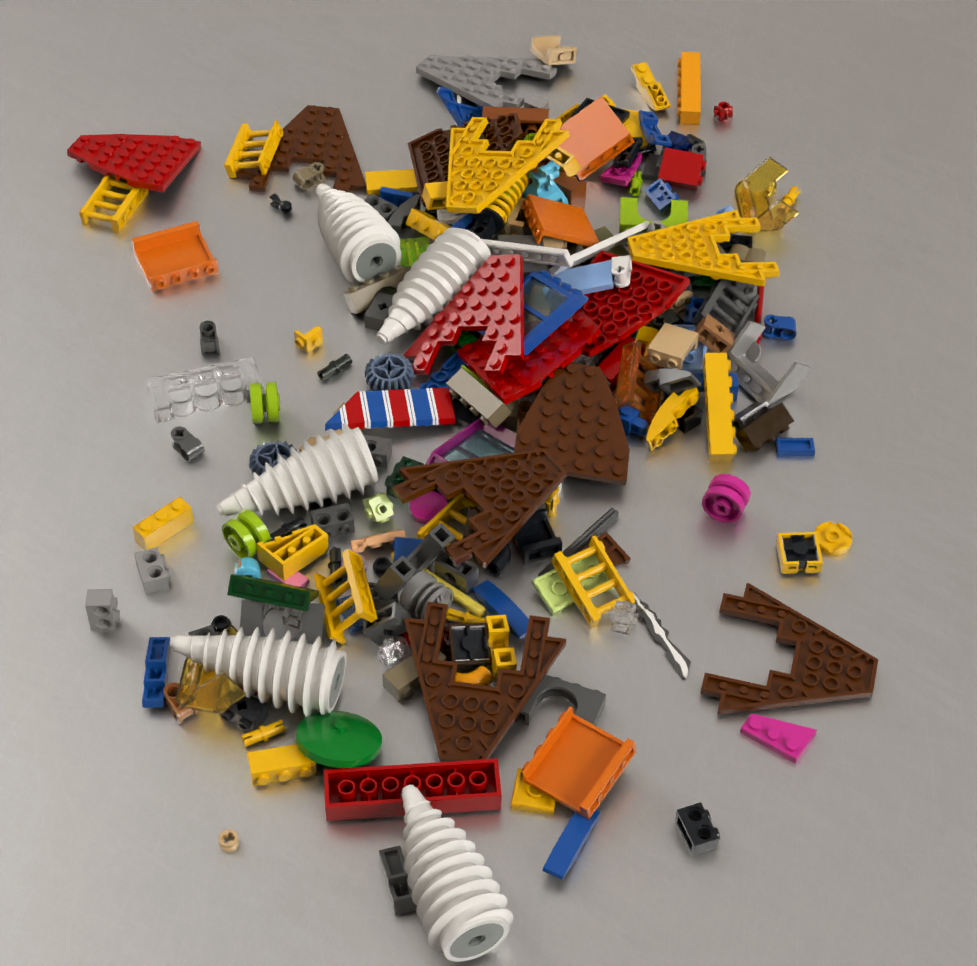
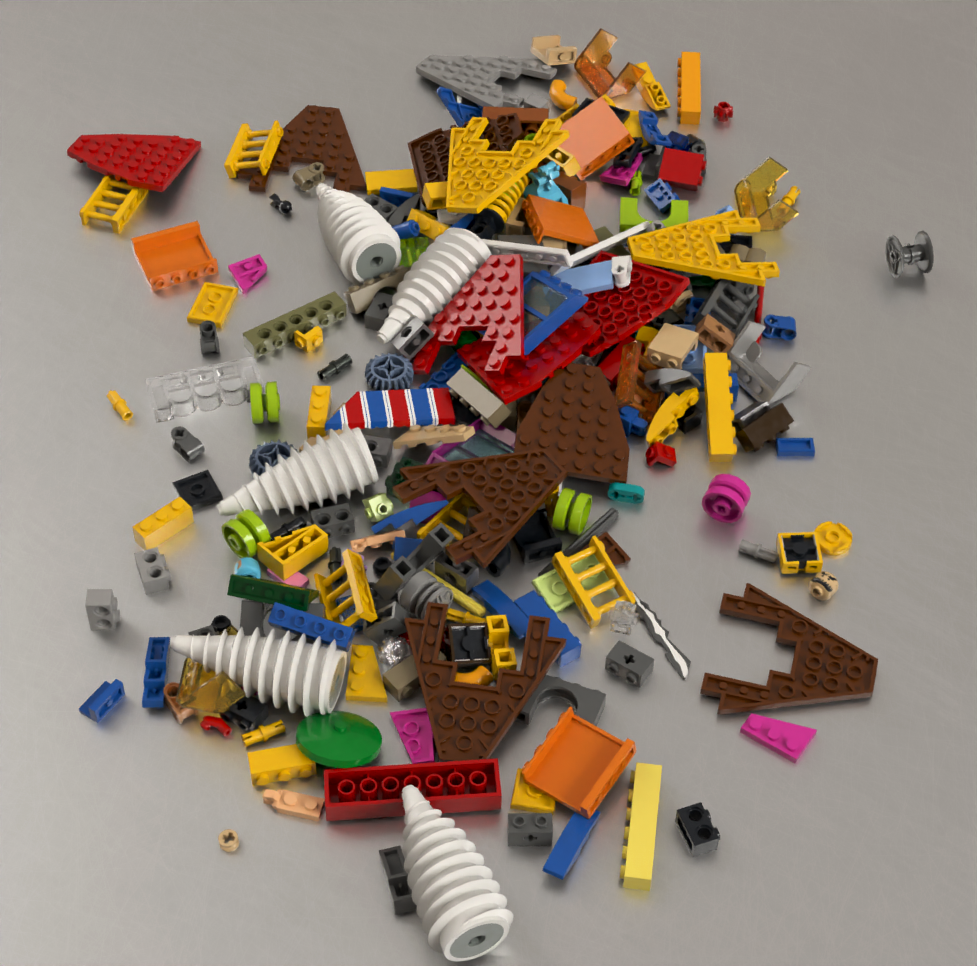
none -> blue panel [79,679,125,723]
none -> yellow axle [107,390,133,421]
none -> black tile [172,470,223,511]
none -> yellow tile [187,282,238,328]
none -> red arm [200,715,232,737]
none -> dark pink wing [228,254,267,294]
none -> olive brick [242,291,347,358]
none -> light nougat hinge [263,789,325,821]
none -> blue brick [268,602,355,652]
none -> yellow brick [306,385,332,439]
none -> yellow wing [346,644,387,703]
none -> blue slope [370,500,449,535]
none -> dark pink wing [390,707,435,764]
none -> flat silver brick [391,316,435,361]
none -> blue brick [392,220,420,242]
none -> tan wing [392,424,475,449]
none -> dark grey brick [507,813,553,846]
none -> blue brick [514,590,582,668]
none -> light orange cylinder [549,79,577,111]
none -> lime wheel [552,488,592,536]
none -> clear orange windscreen [574,28,646,98]
none -> dark grey brick [605,640,654,688]
none -> teal beam [608,482,645,504]
none -> light yellow brick [620,762,662,891]
none -> red bracket [645,441,677,467]
none -> light grey axle [738,539,778,563]
none -> tan head [808,571,839,601]
none -> dark grey piece [885,231,934,278]

